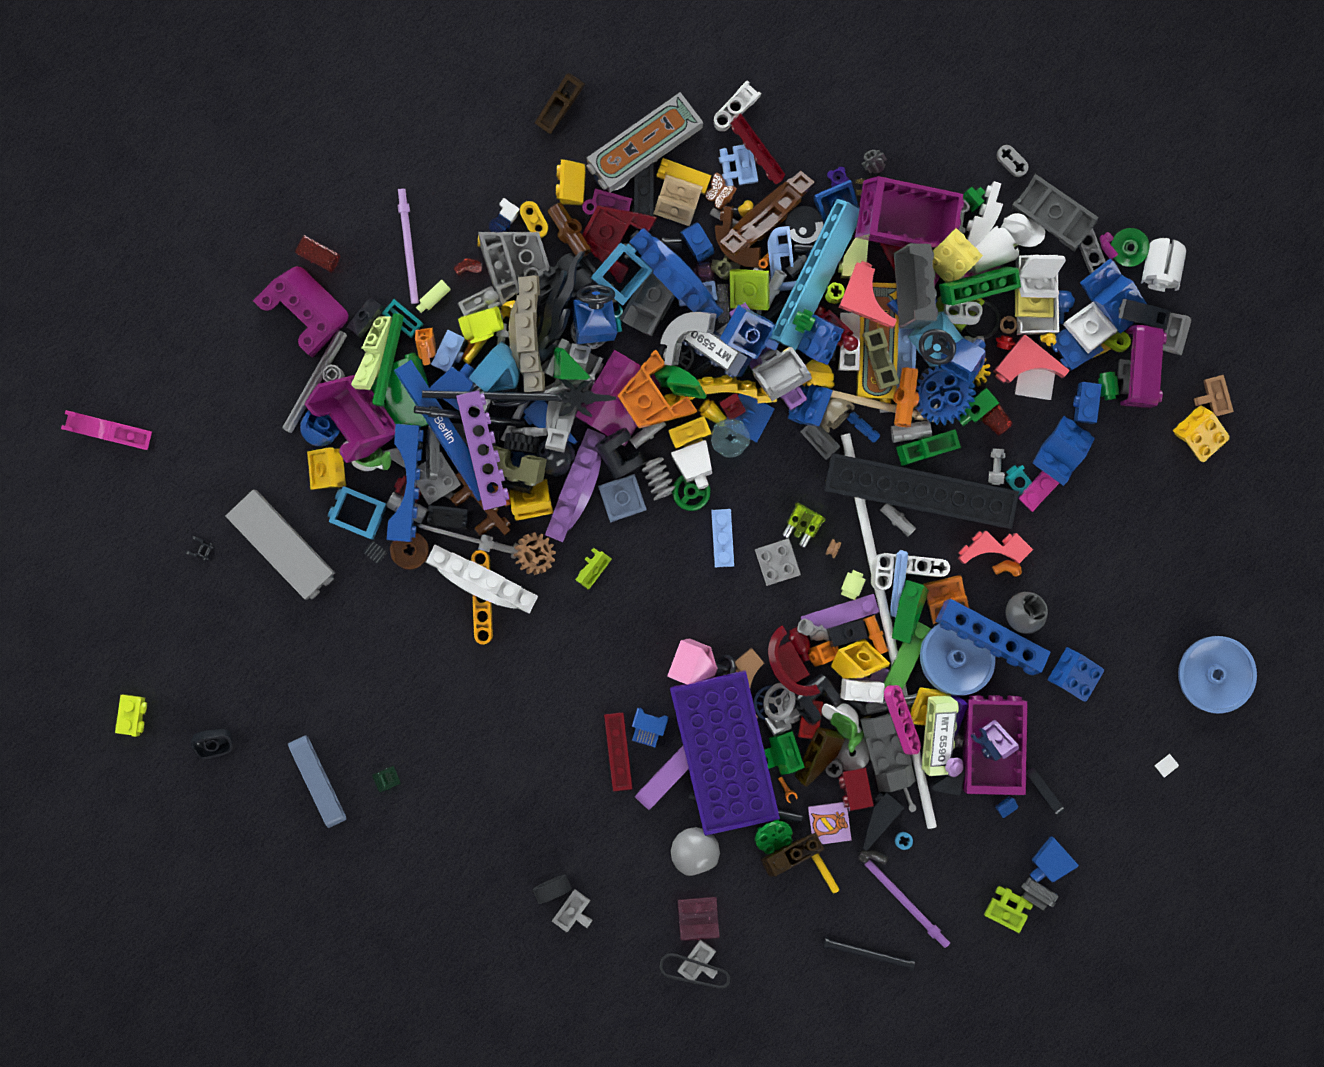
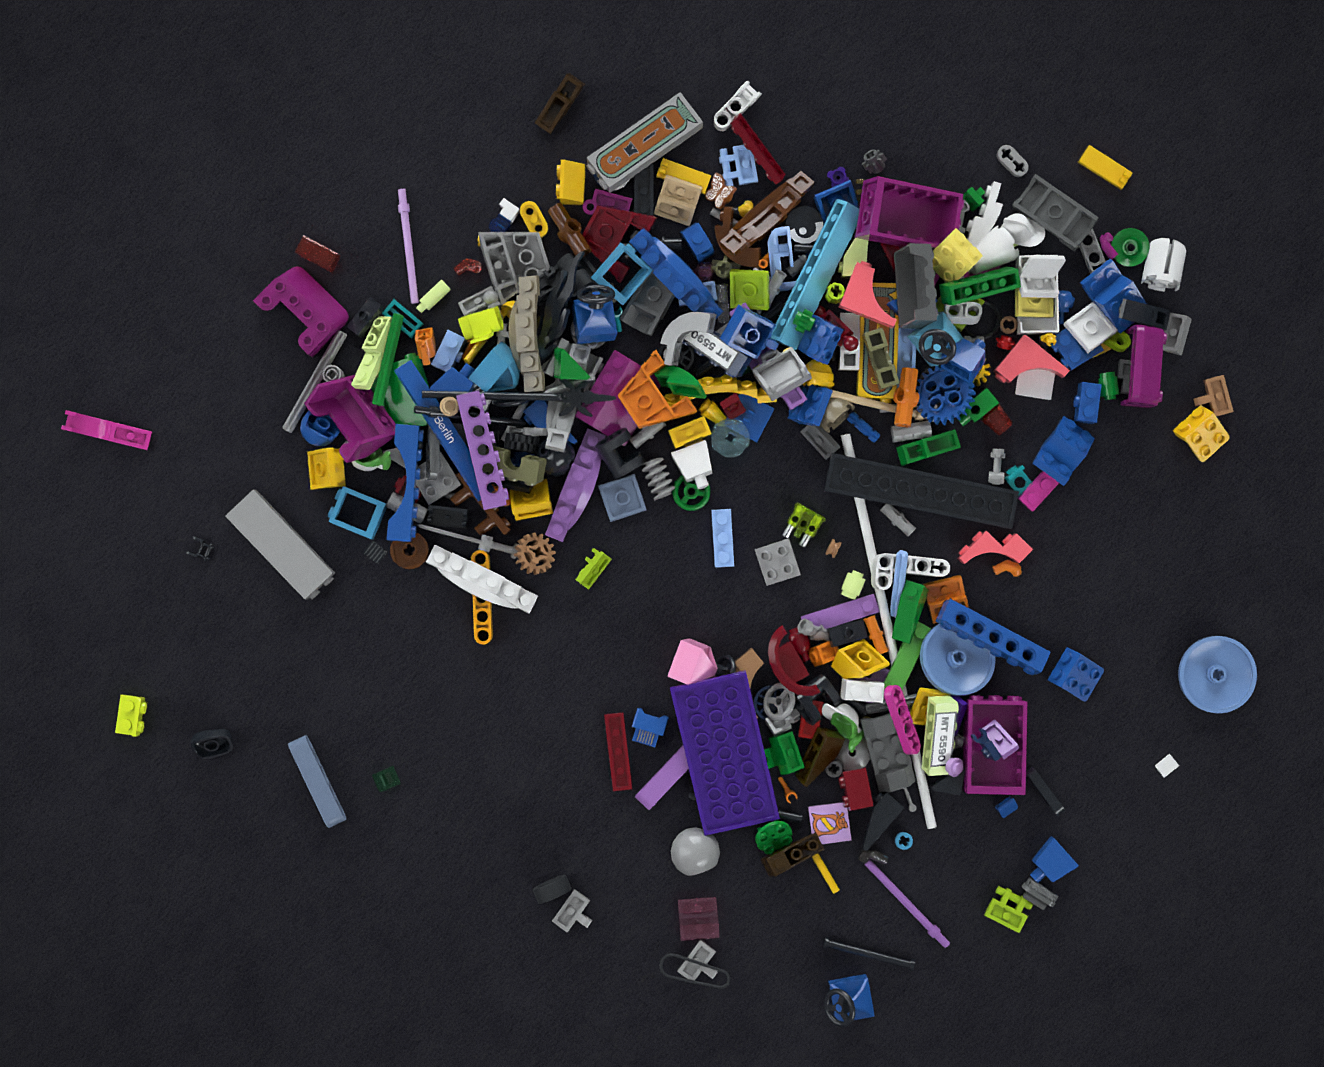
dark grey wheel [1005,592,1048,633] -> none
none -> tan plate [439,397,459,416]
none -> blue piece [824,974,875,1027]
none -> yellow hinge [1078,145,1132,190]

